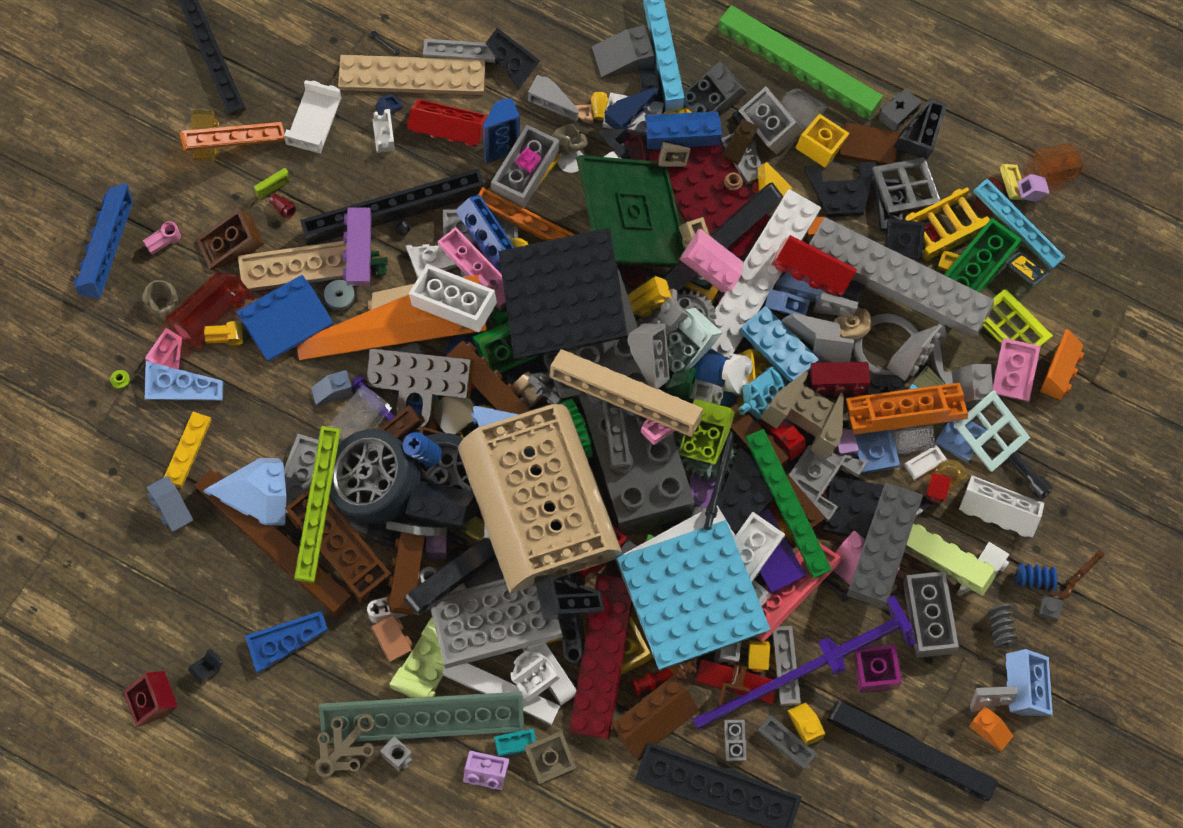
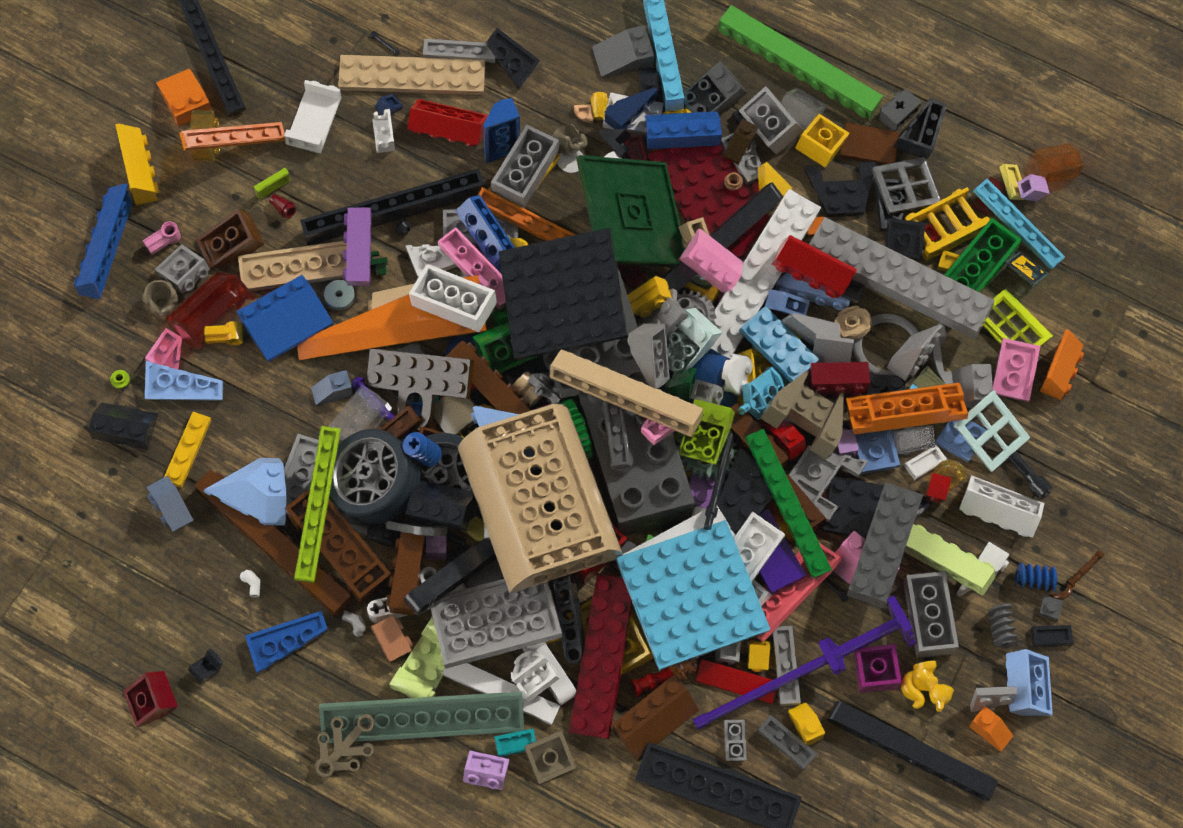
light grey brick [380,737,413,771] -> none
dark pink tile [515,147,542,174] -> none
light grey slope [528,75,579,122] -> none
black wedge [535,574,605,620] -> none
dark tan slope [658,141,690,166] -> none
reddish brown bracket [719,665,750,706] -> none
light grey wing [812,292,858,316] -> none
none -> black slope [88,402,158,450]
none -> yellow slope [115,124,160,205]
none -> light grey plate [155,245,210,294]
none -> orange slope [156,68,212,127]
none -> white arm [240,570,260,598]
none -> light grey arm [342,611,366,637]
none -> yellow animal [901,661,954,712]
none -> black tile [1031,625,1073,647]

